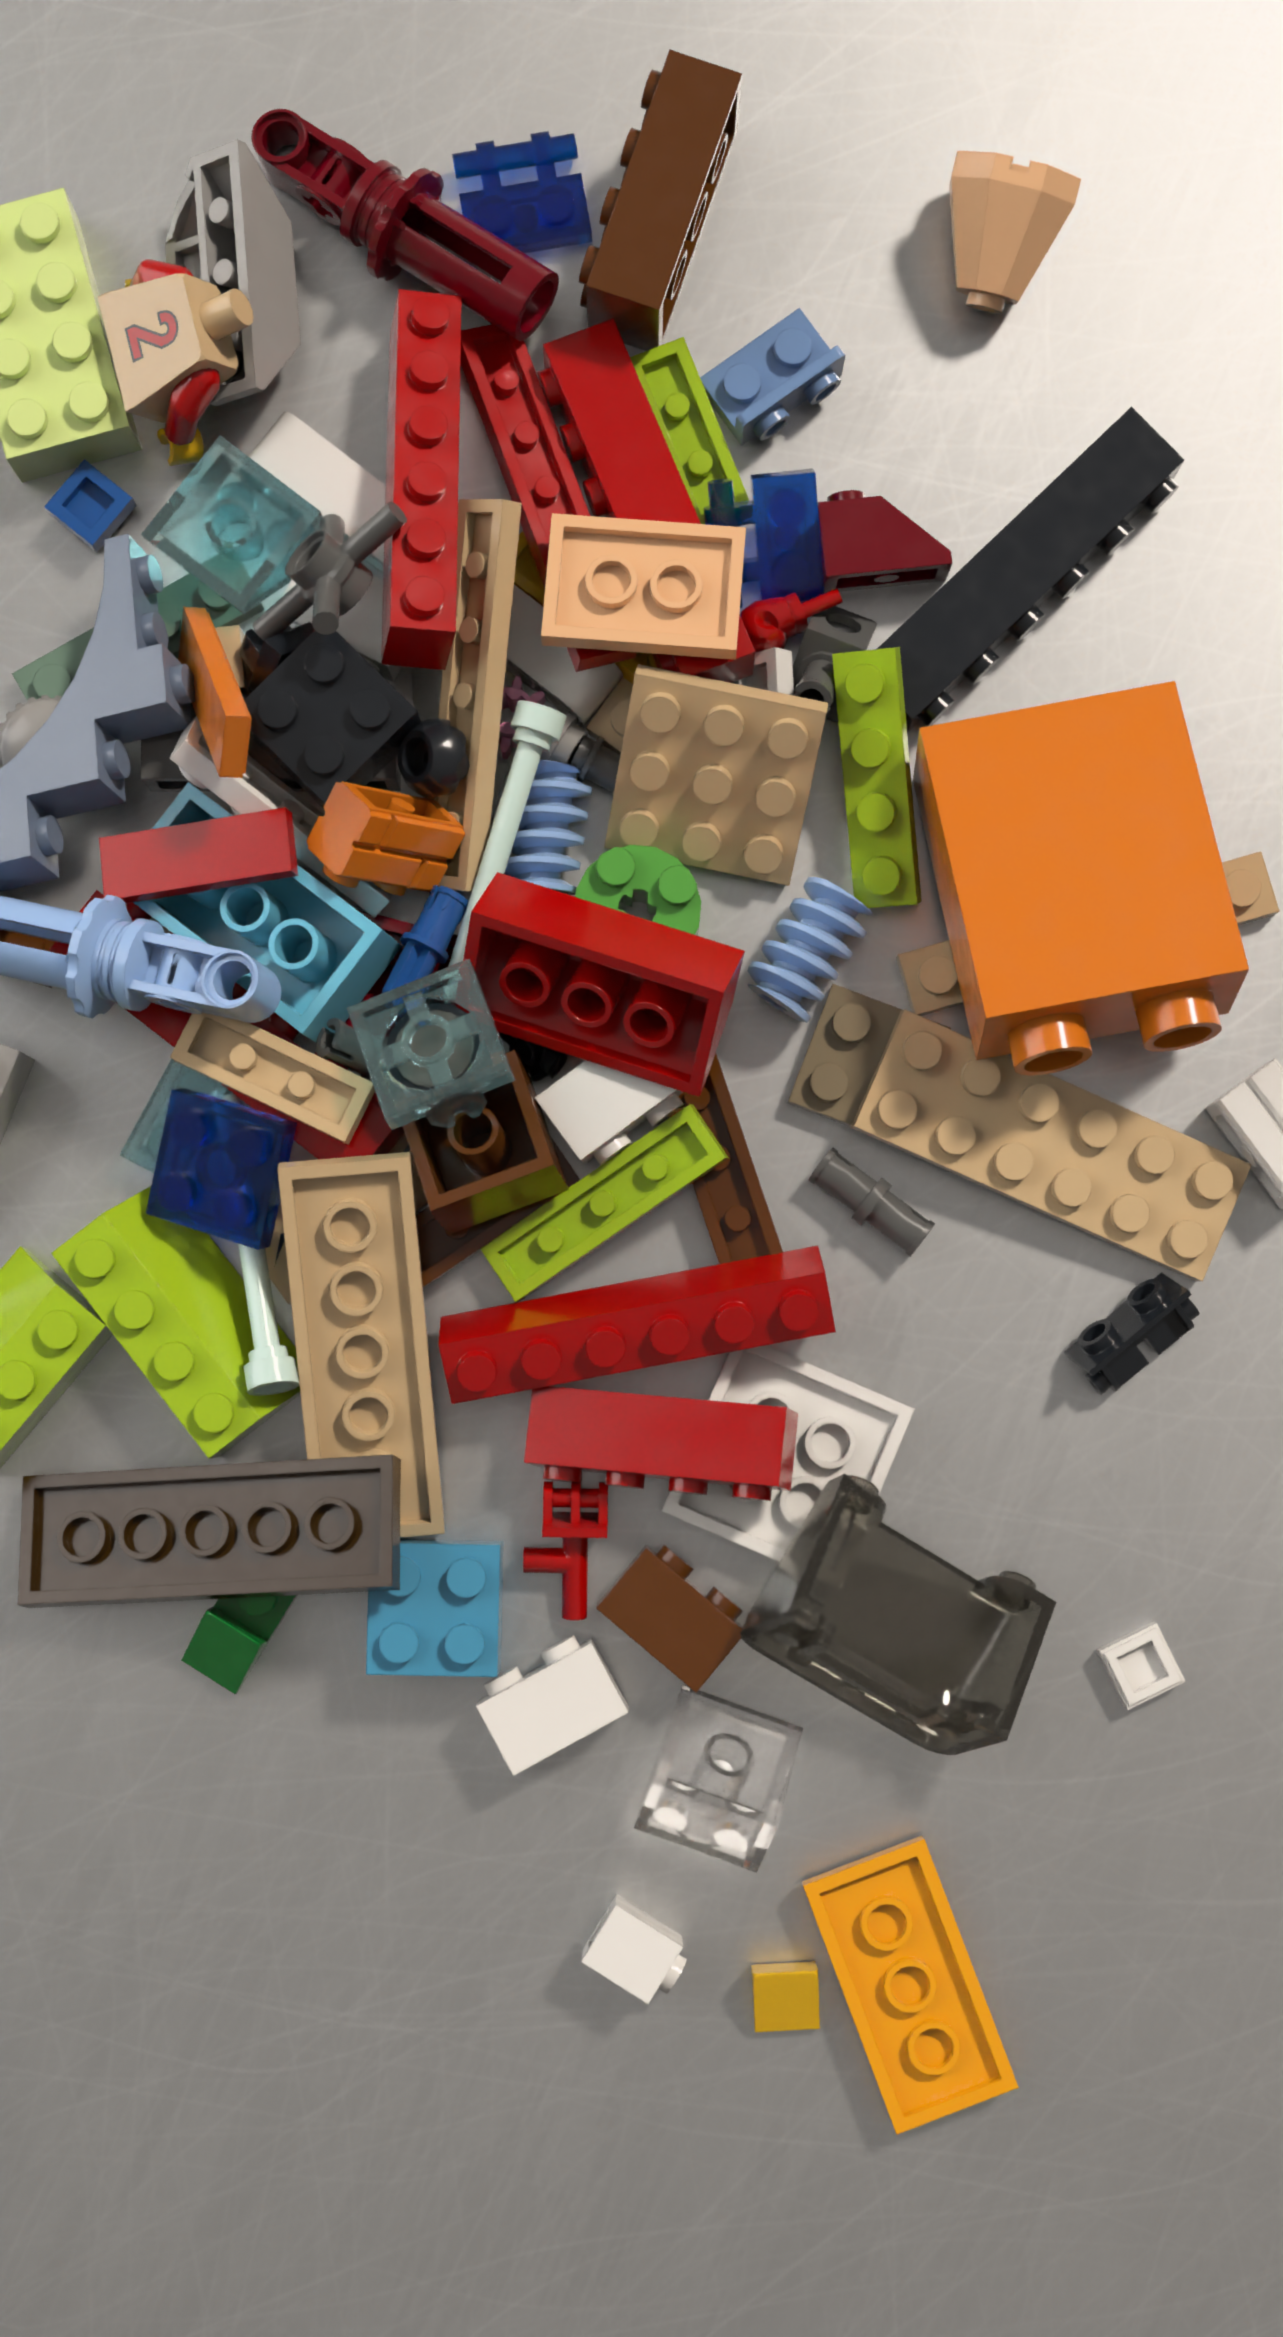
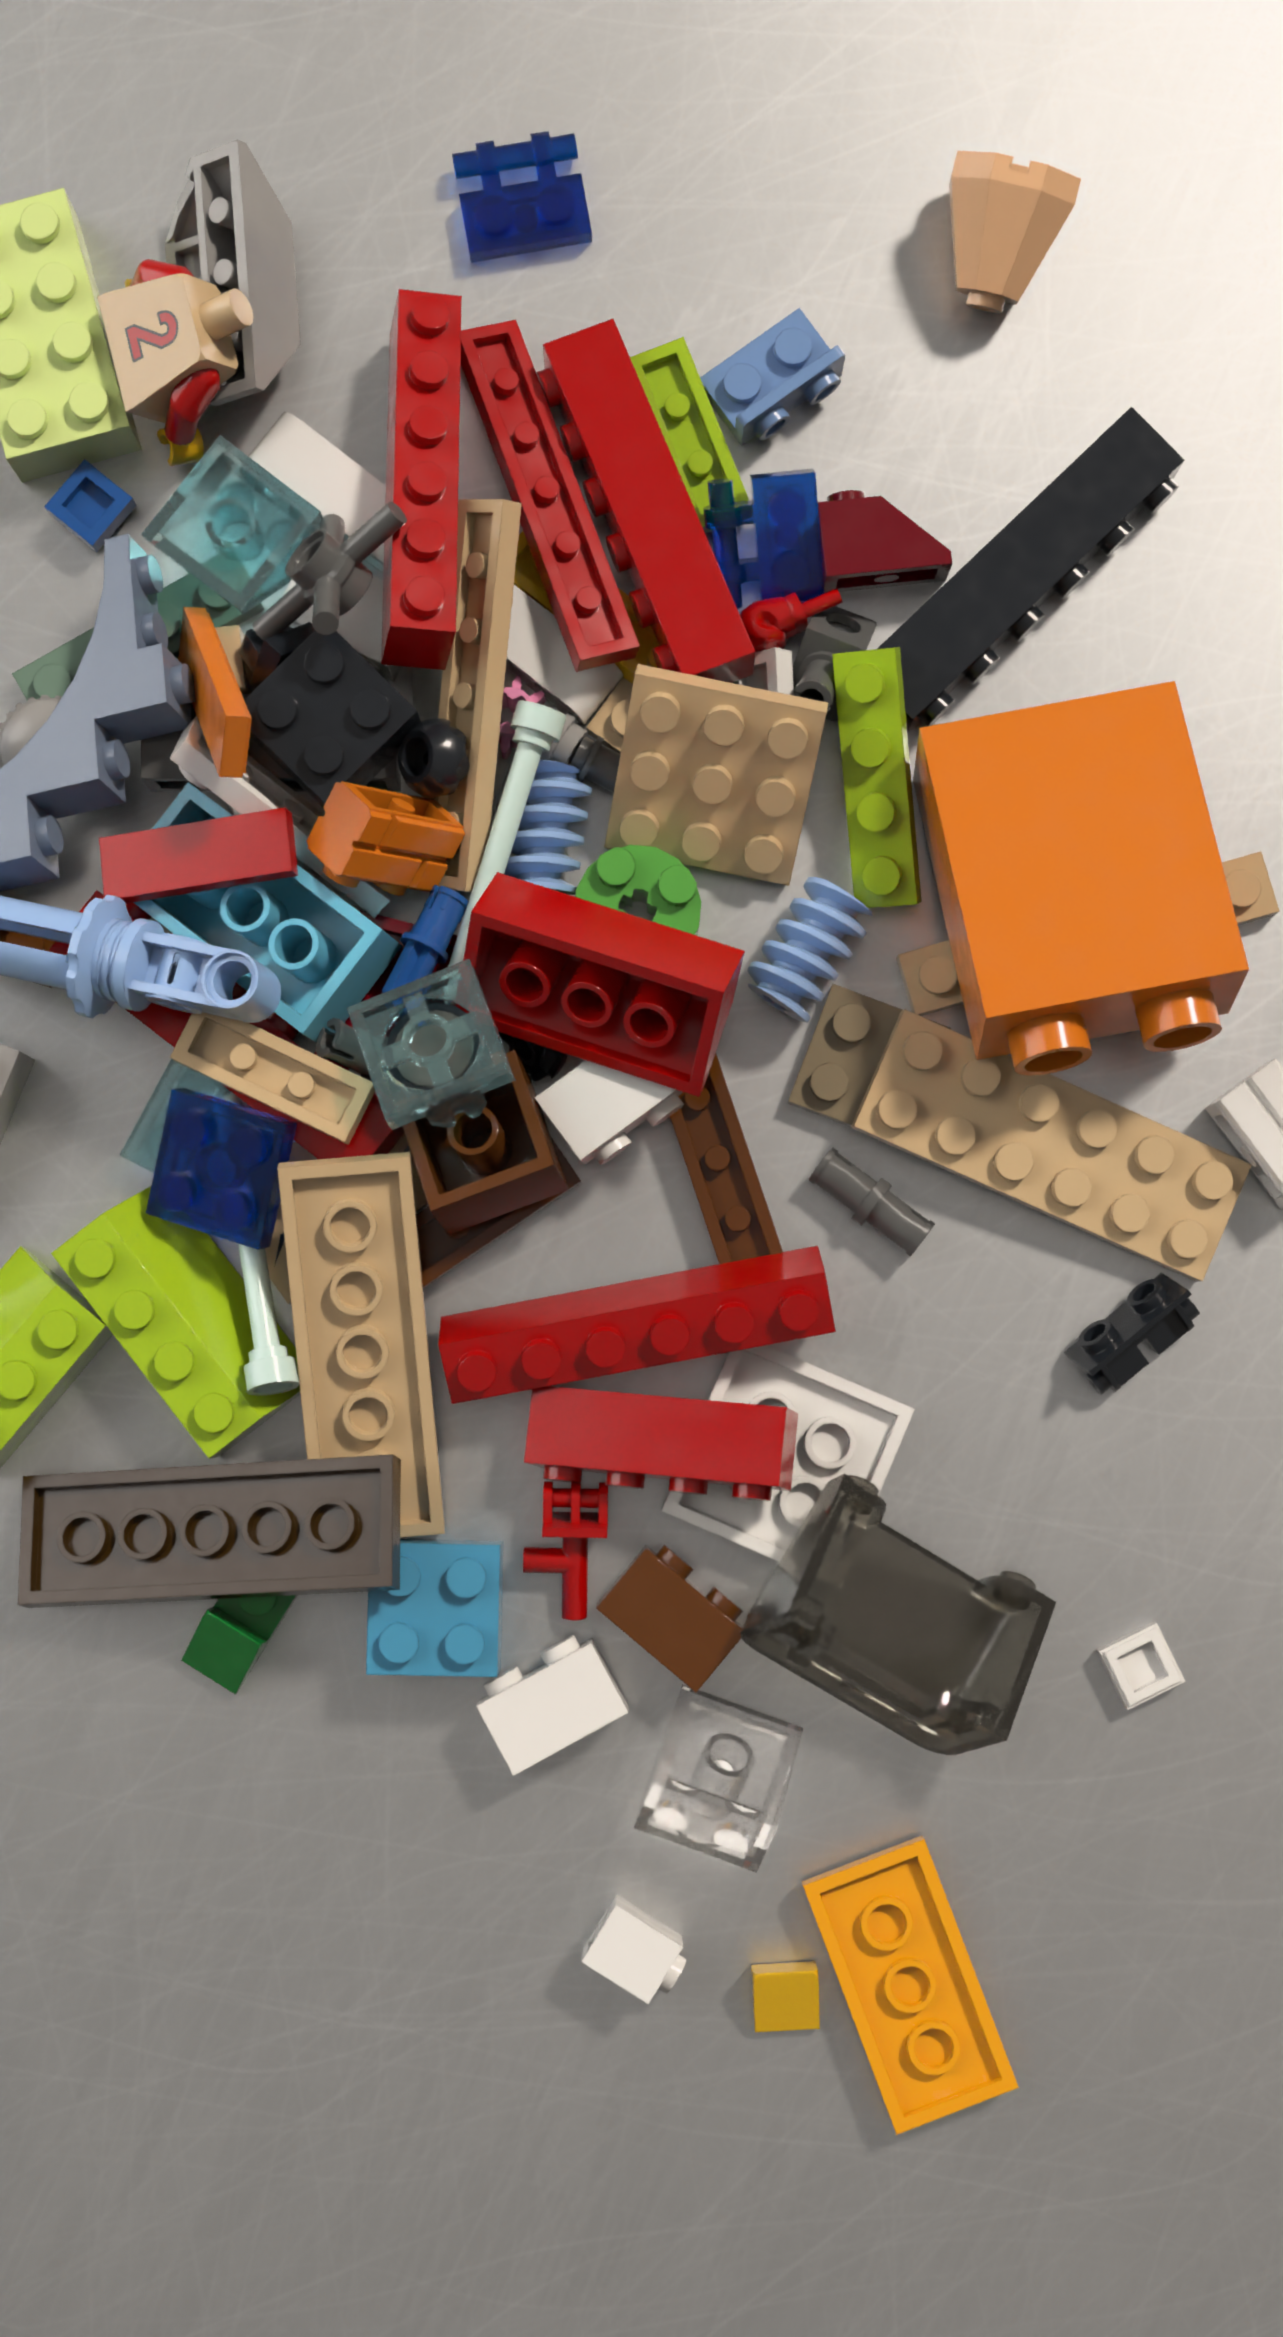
dark red piece [251,109,559,341] -> none
lime plate [481,1104,729,1302] -> none
light nougat plate [541,513,746,660] -> none
reddish brown brick [579,49,742,351] -> none

